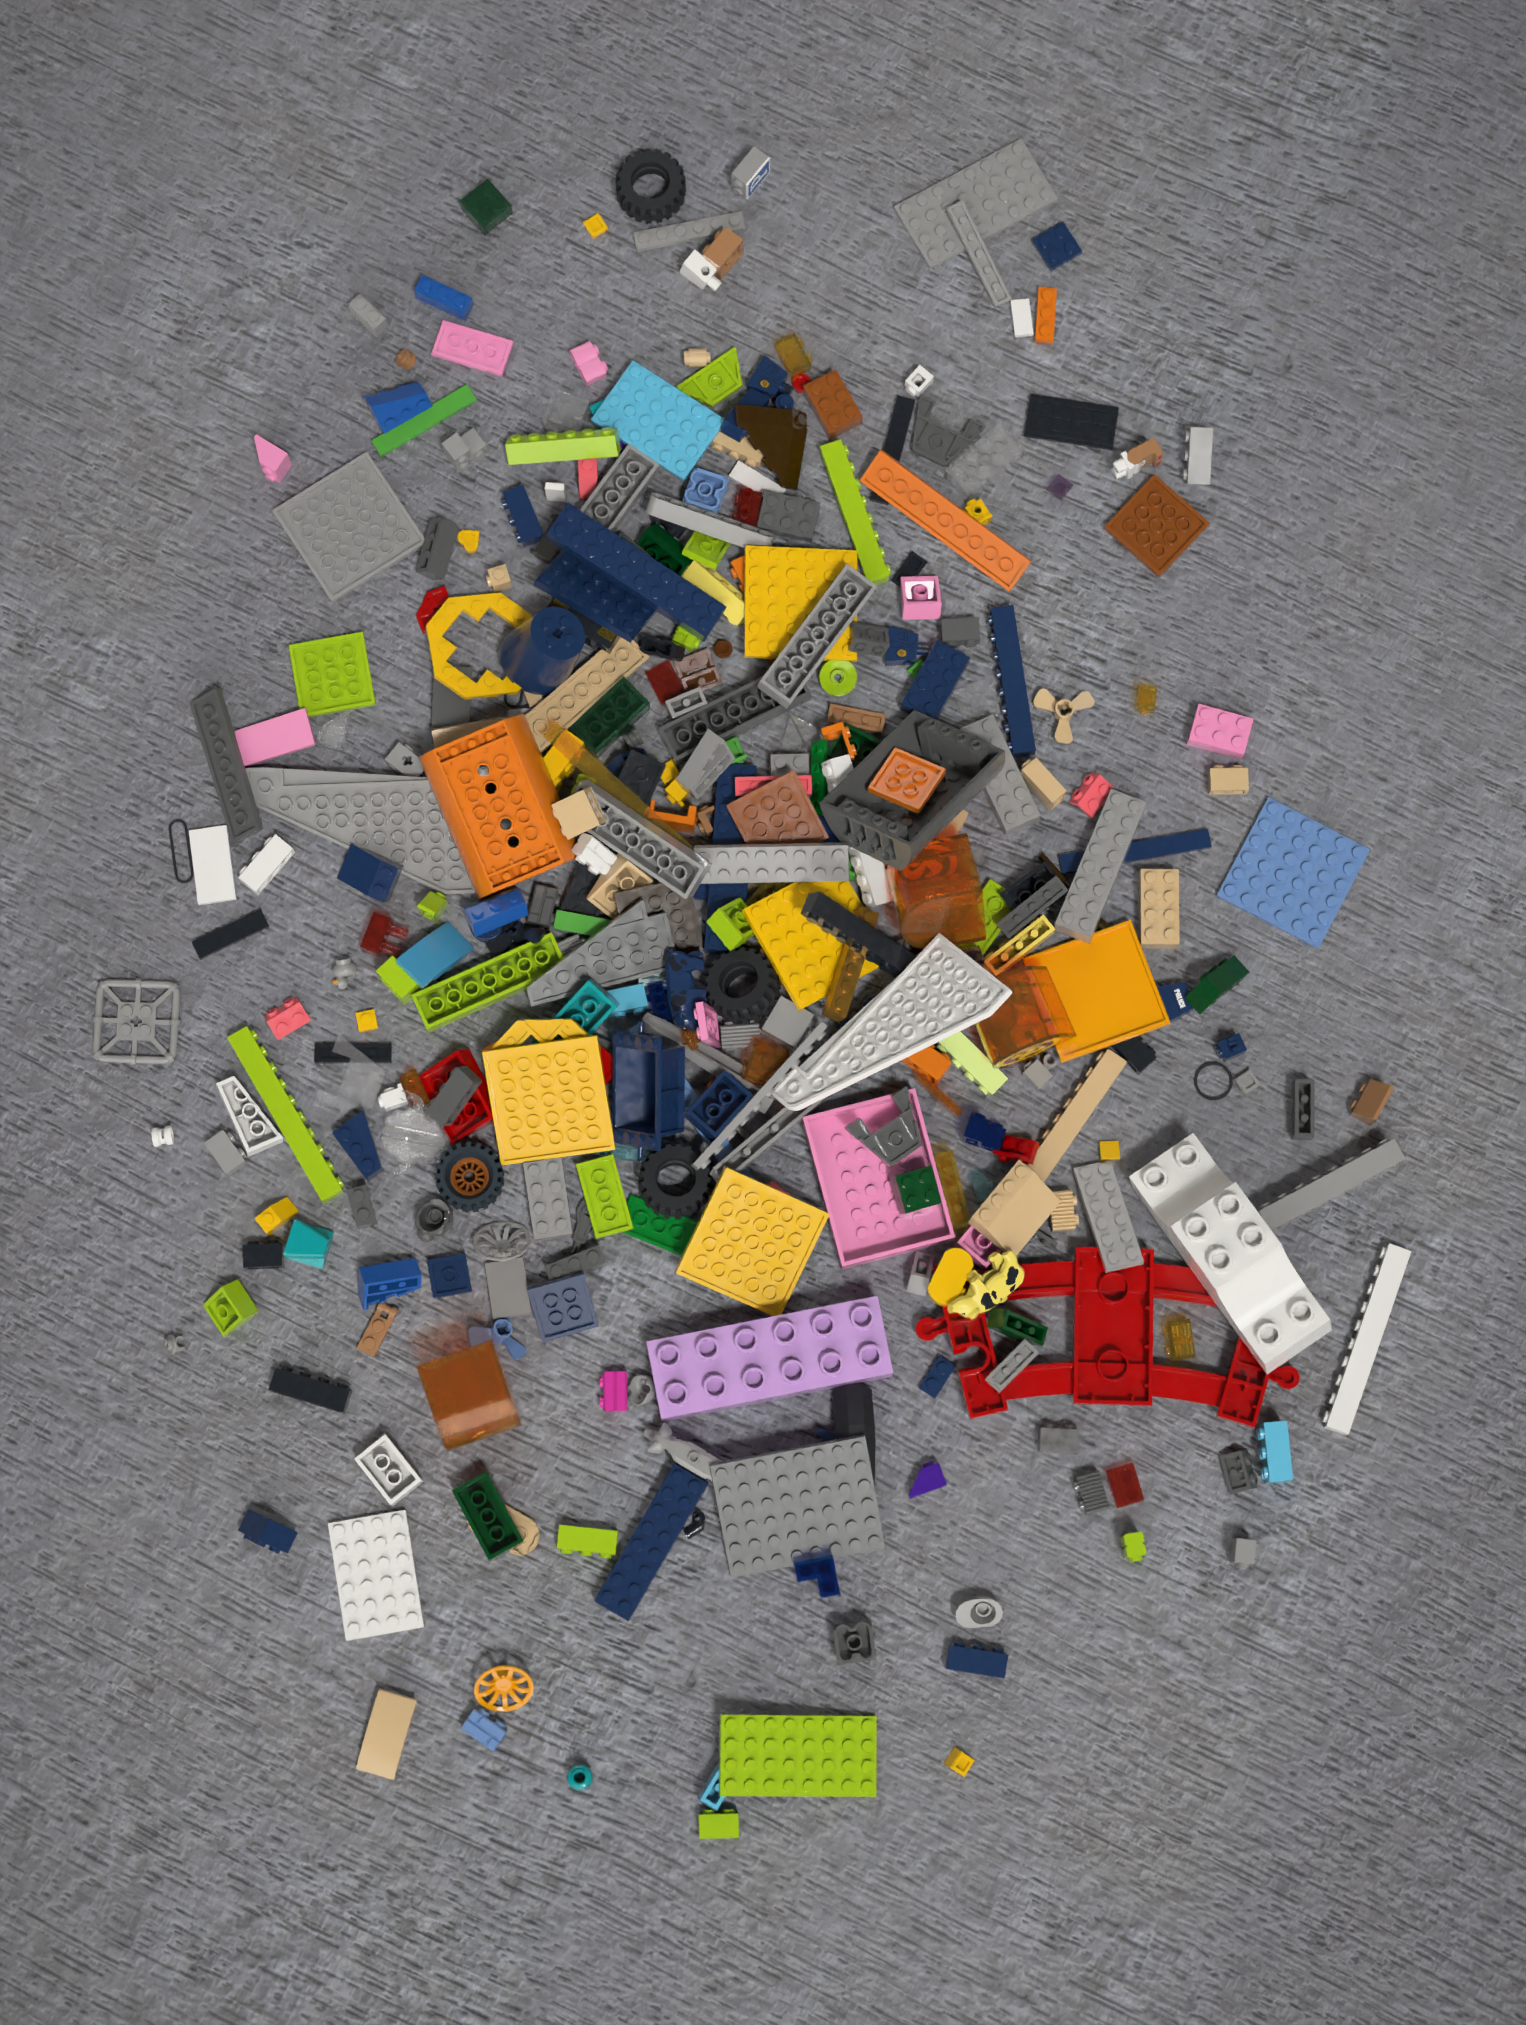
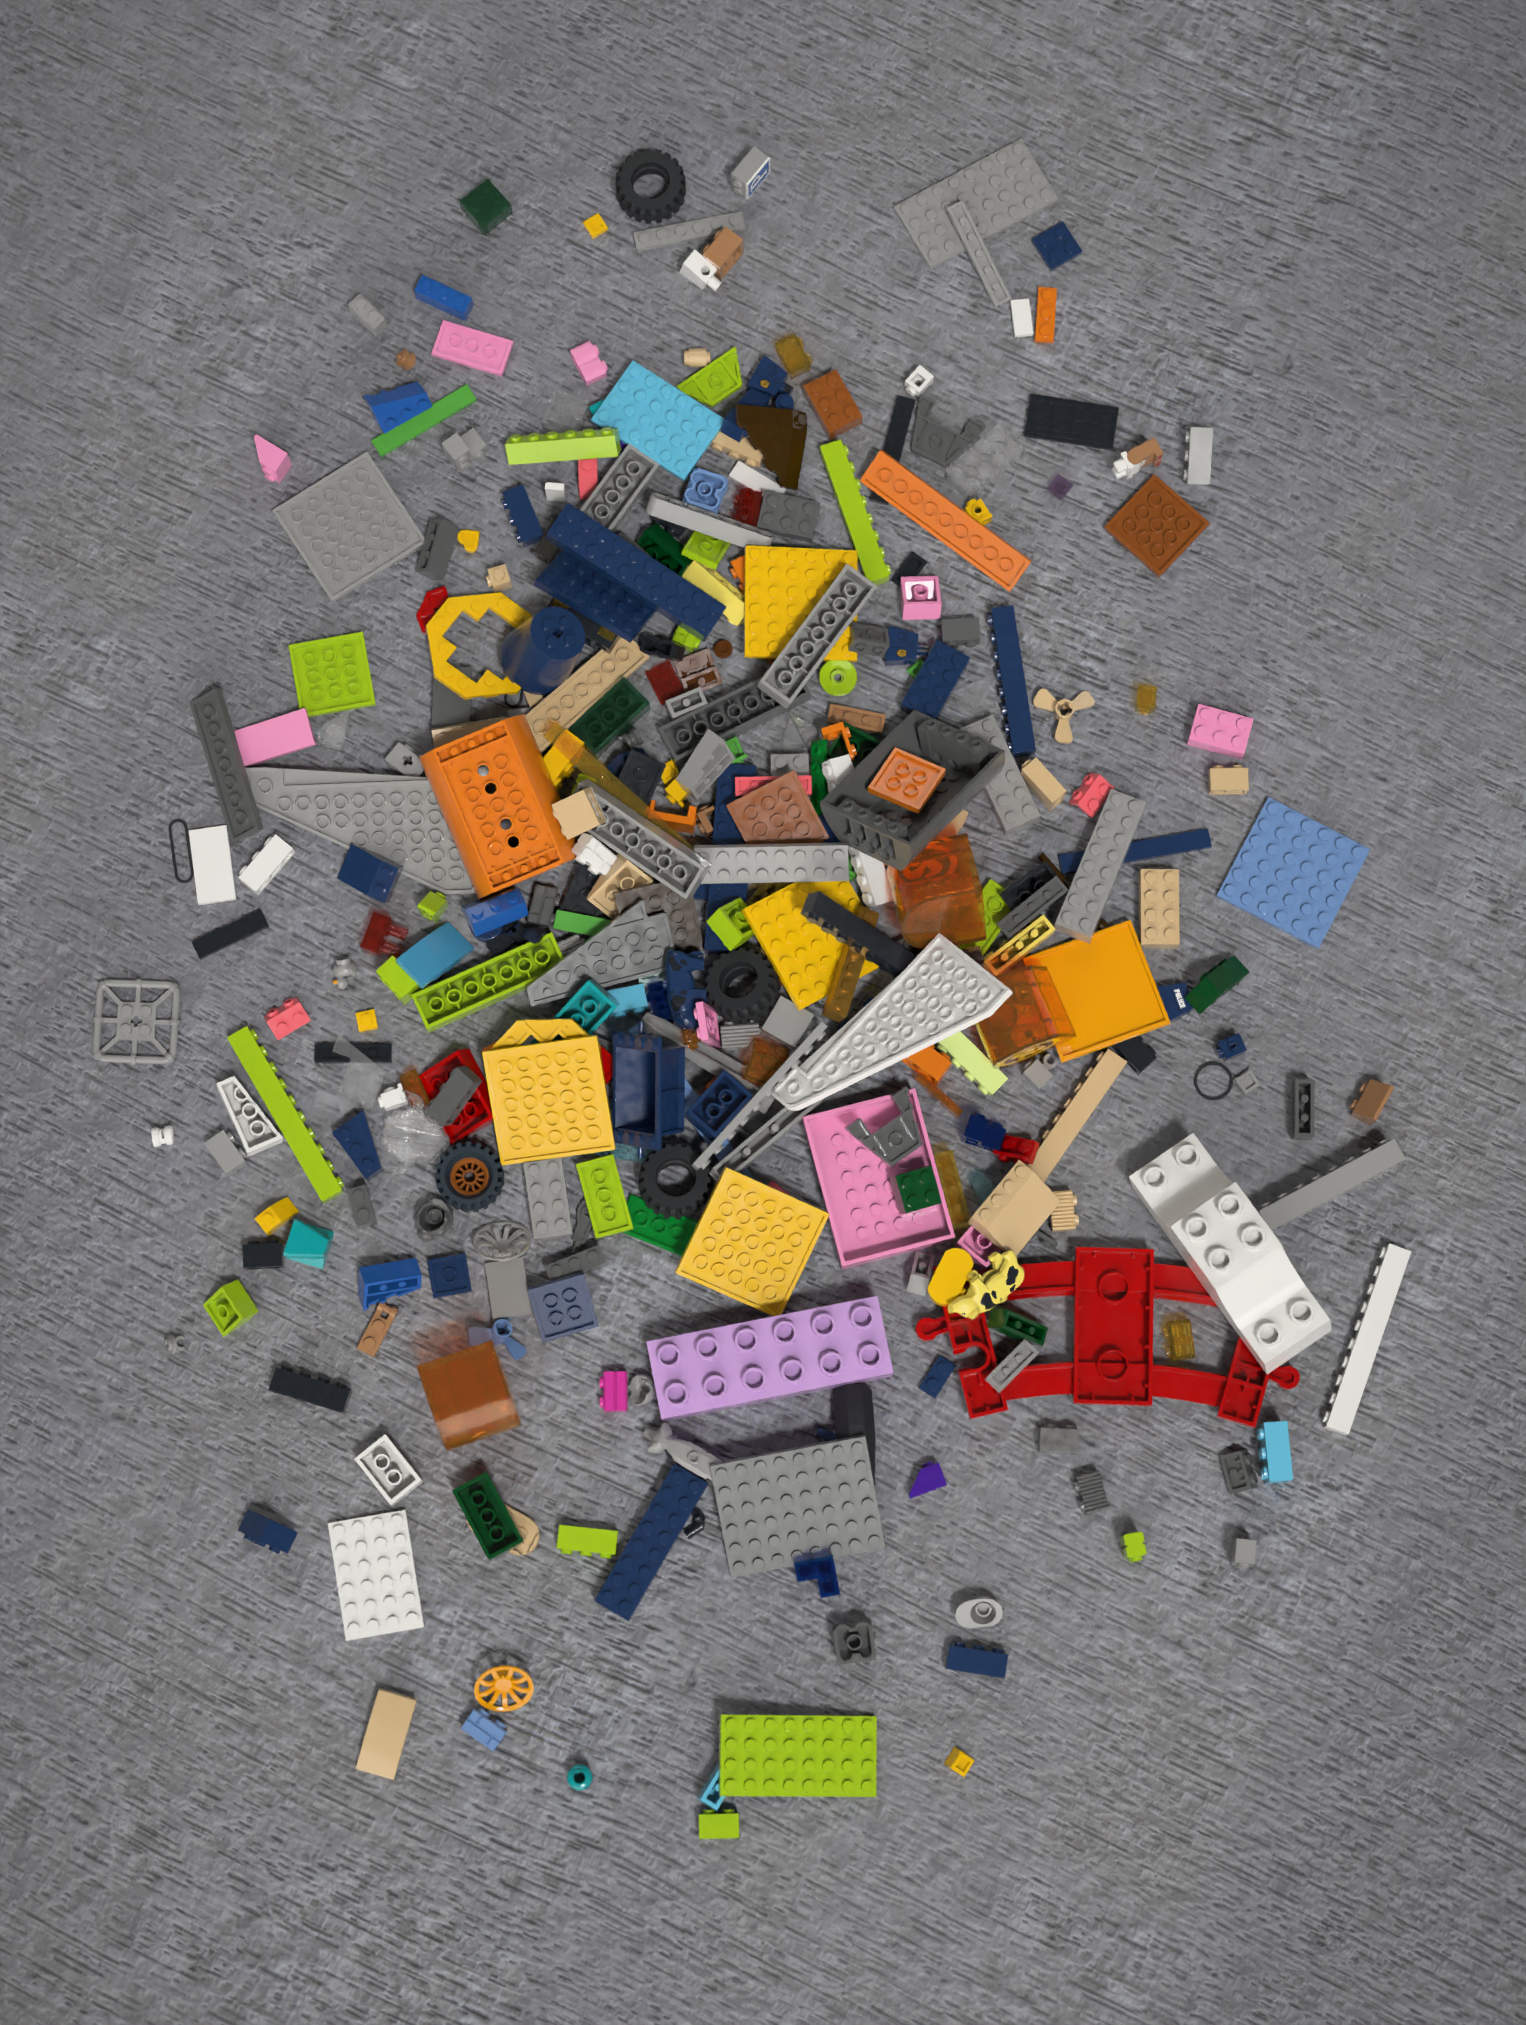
red tile [792,373,811,393] -> none
light grey plate [1073,1160,1144,1273] -> none
yellow slope [1099,1141,1120,1161] -> none
clear red plate [1105,1463,1144,1509] -> none

